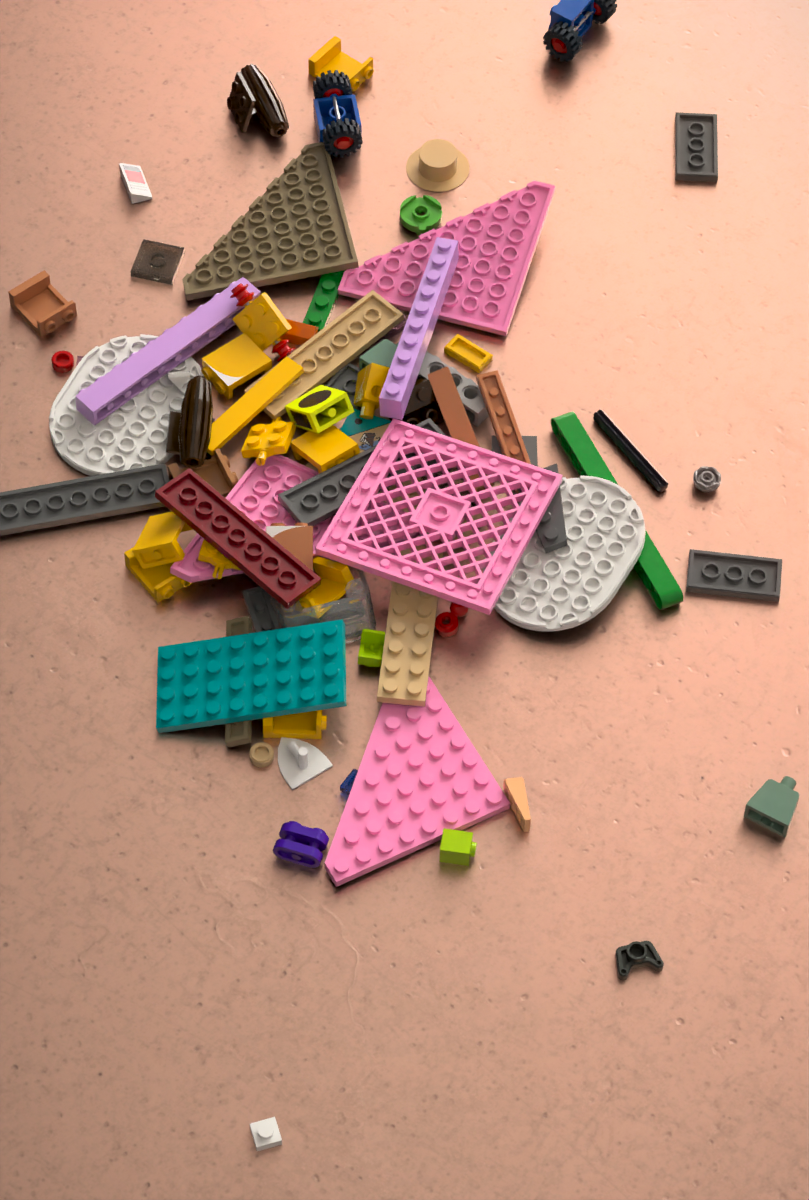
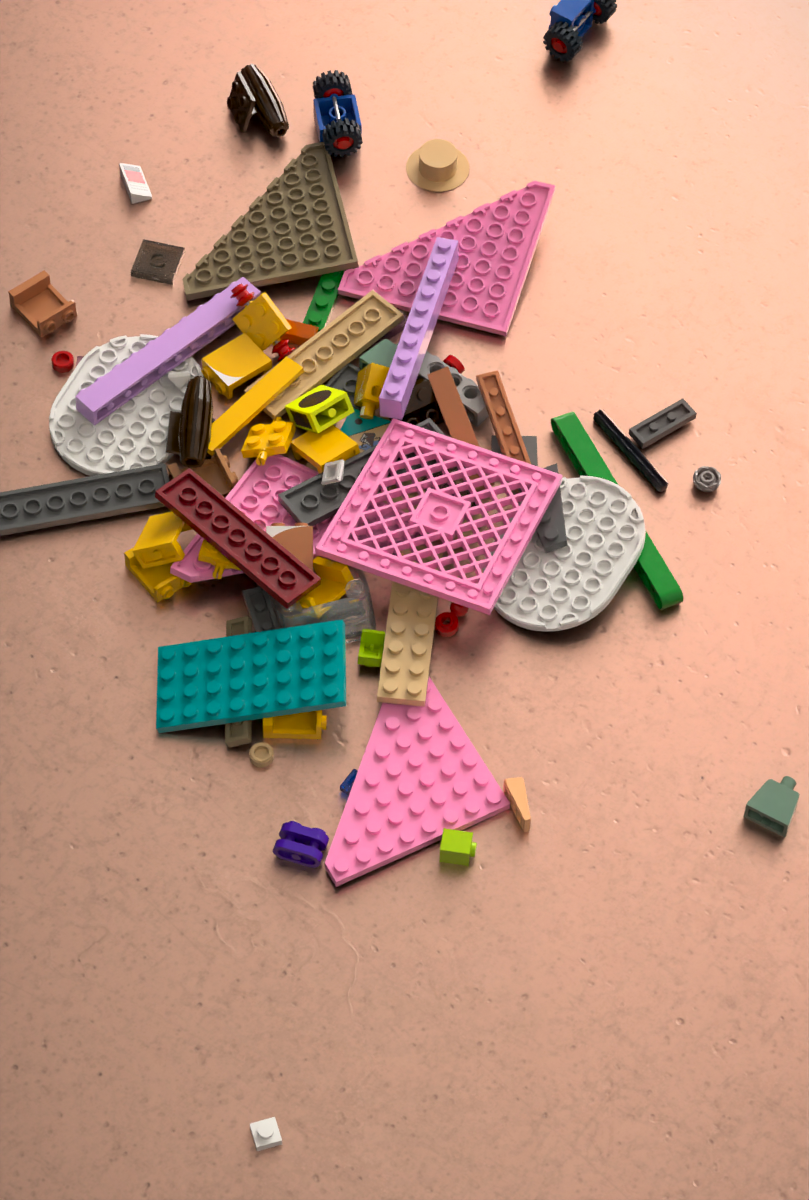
white shield [278,737,333,790] -> none
yellow panel [308,36,374,92] -> none
bright green plate [399,195,442,235] -> none
yellow tile [444,334,493,373] -> none
pearl dark grey piece [615,941,664,981] -> none
dark grey tile [675,112,718,182] -> none
dark grey tile [686,549,782,602] -> none
none -> white slope [321,459,344,485]
none -> red tile [443,355,465,374]
none -> dark grey plate [629,398,697,449]

